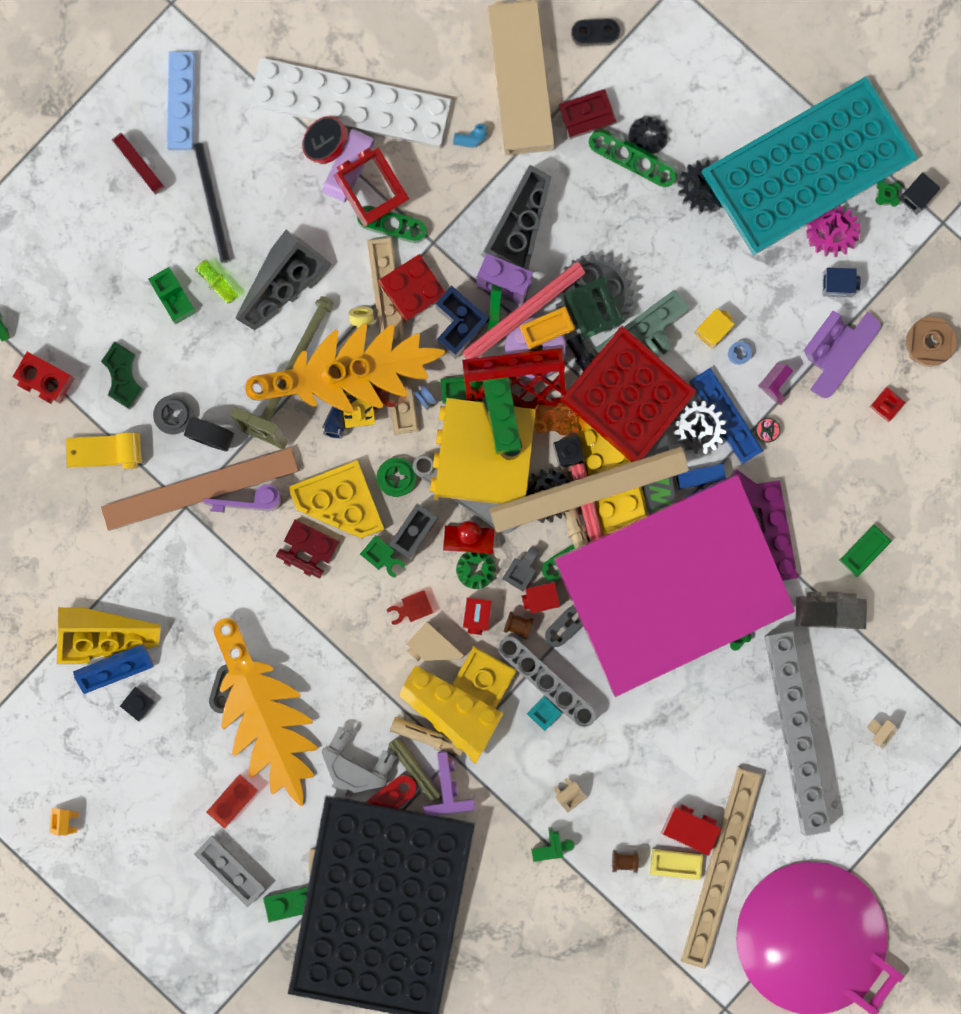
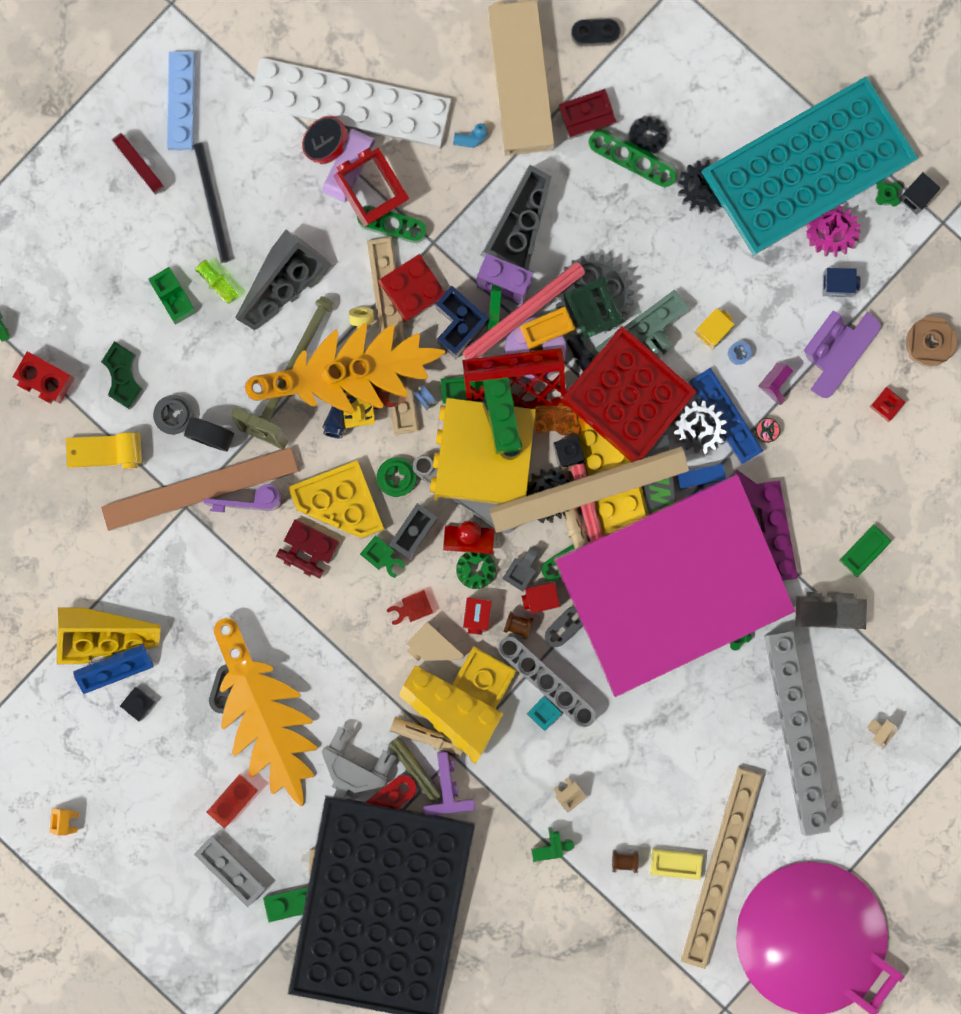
red brick [661,804,721,856] -> none

